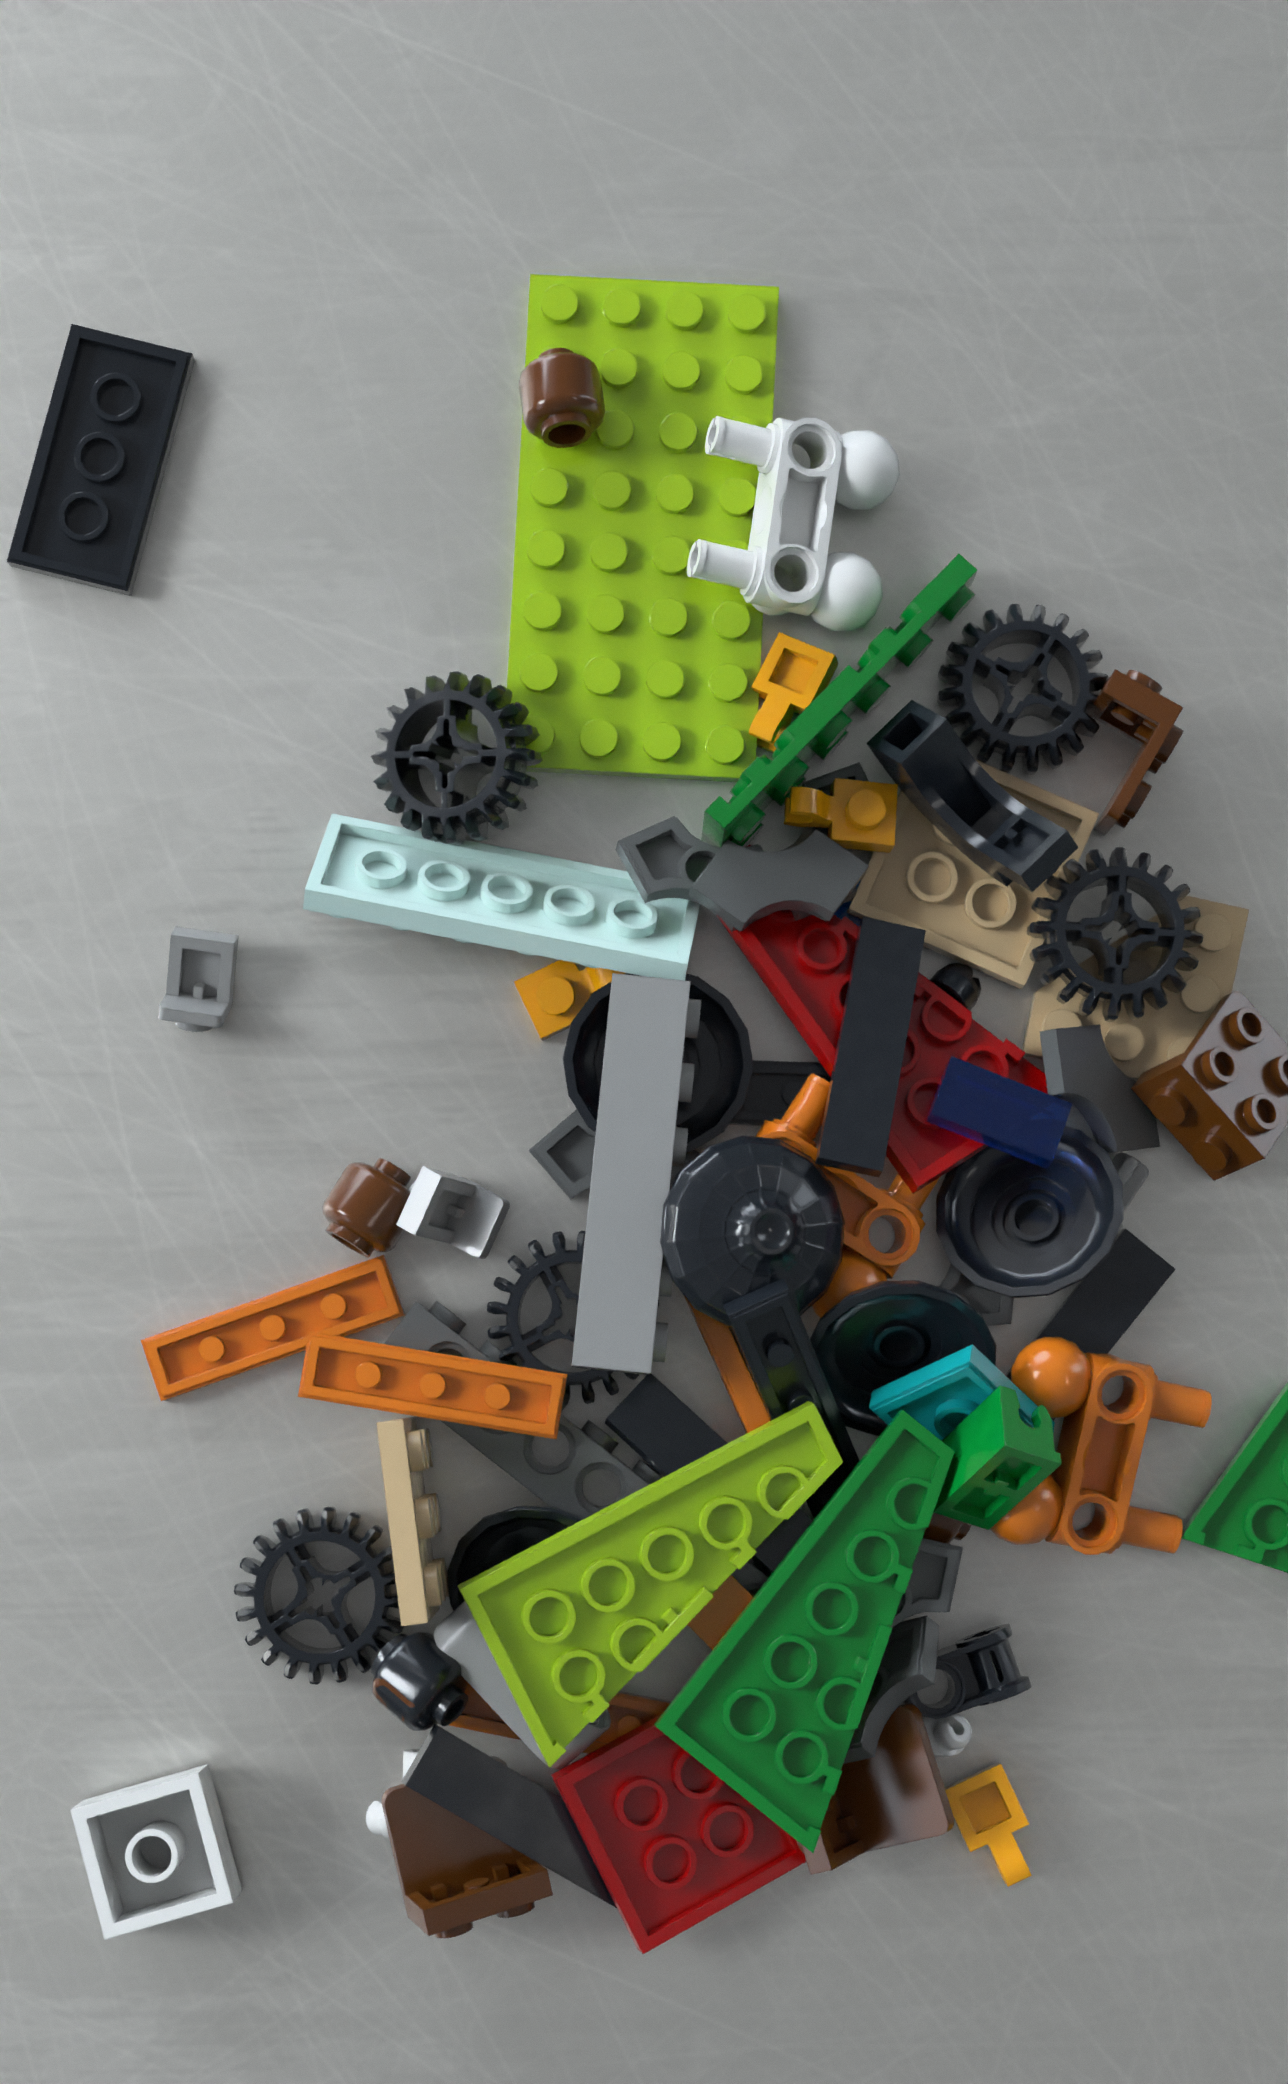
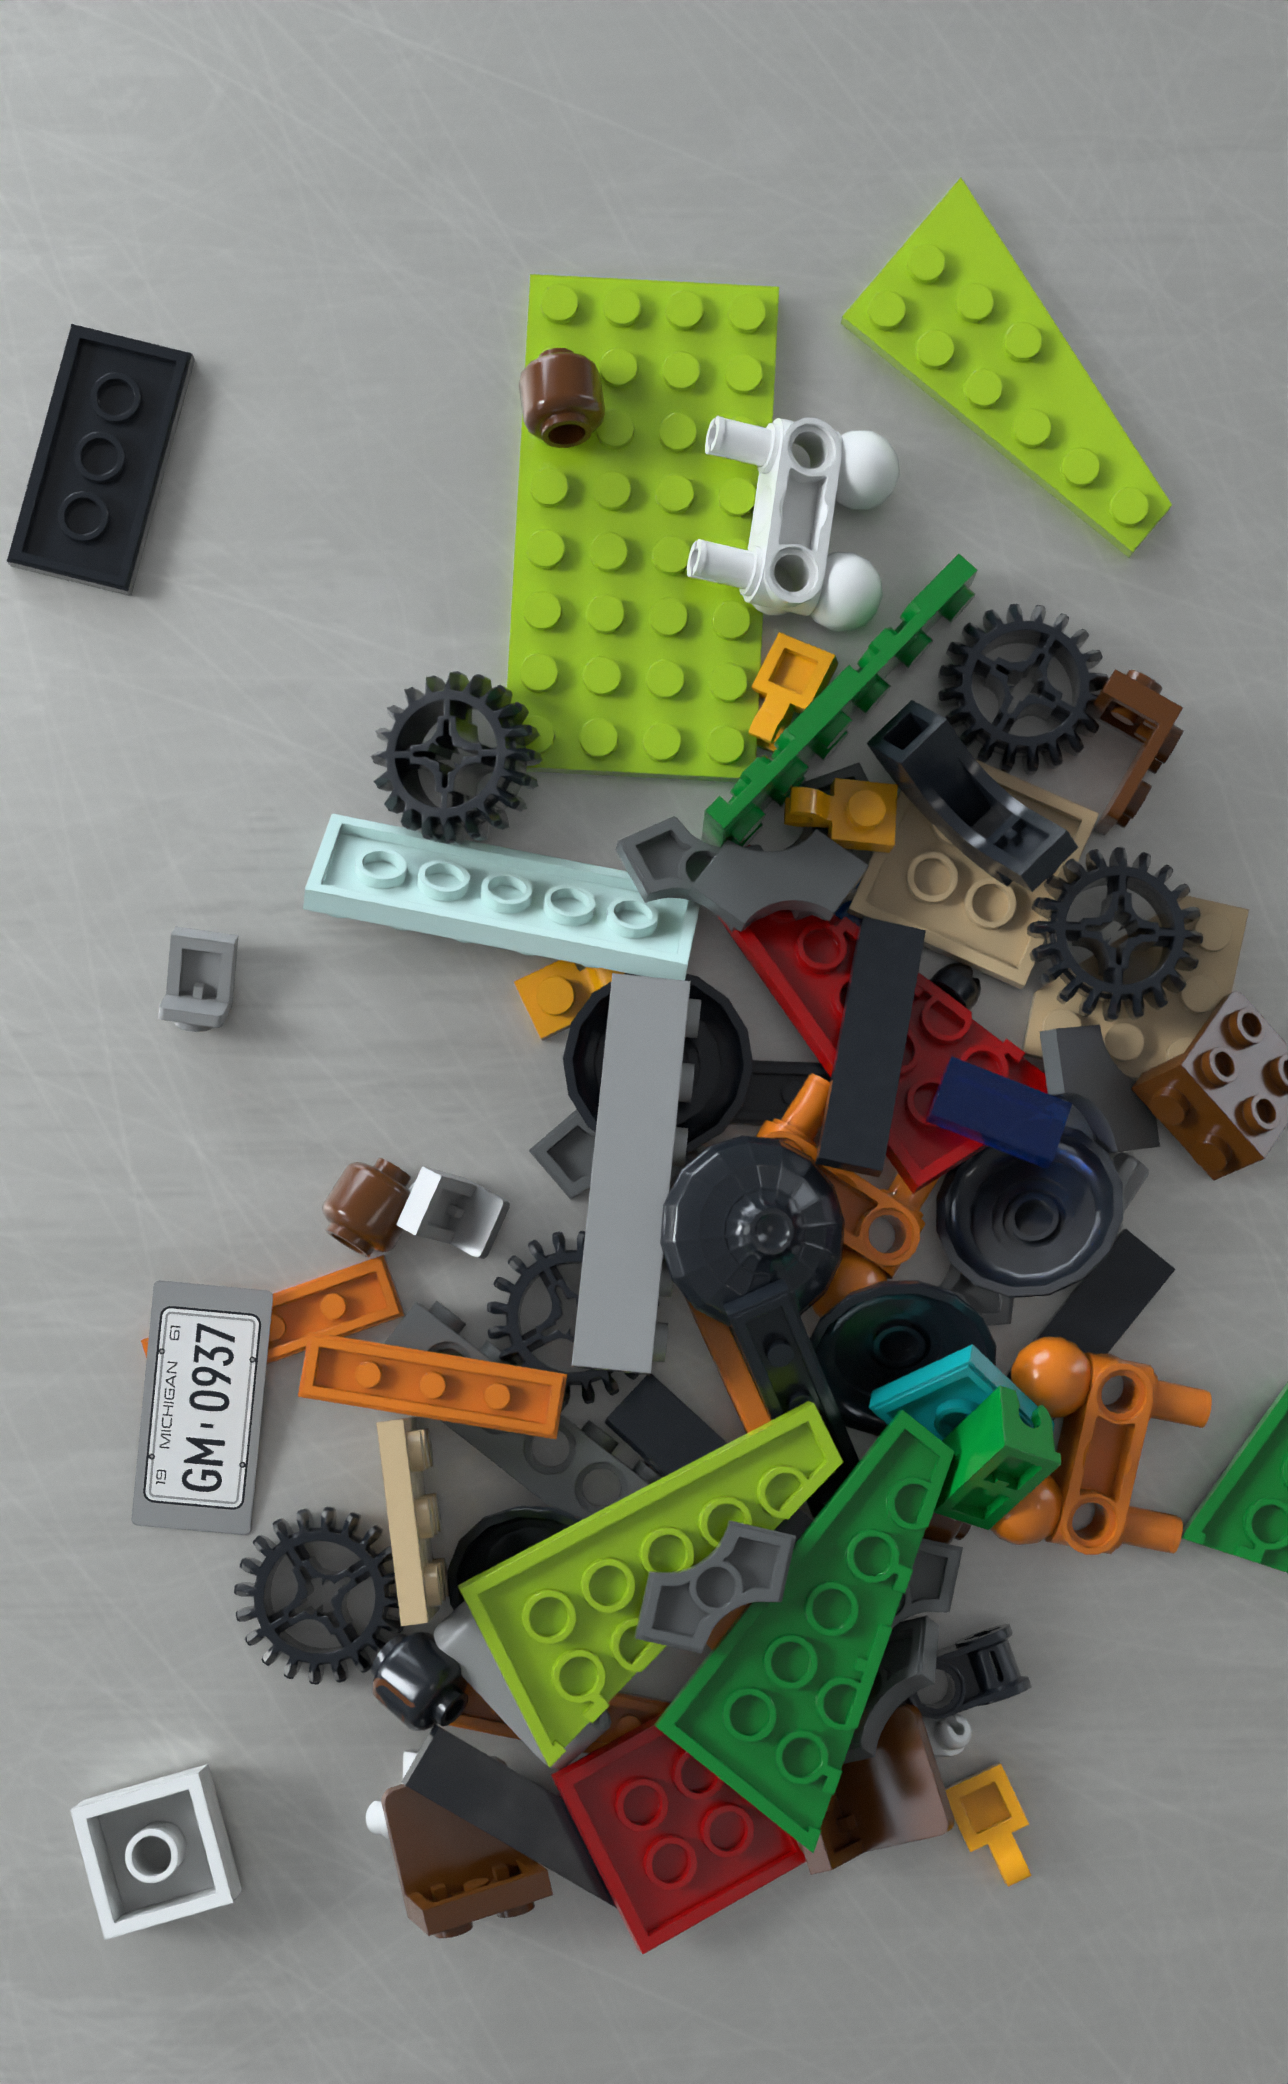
none -> sticker [131,1280,273,1535]
none -> dark grey tile [635,1520,796,1653]
none -> lime wing [841,177,1172,558]

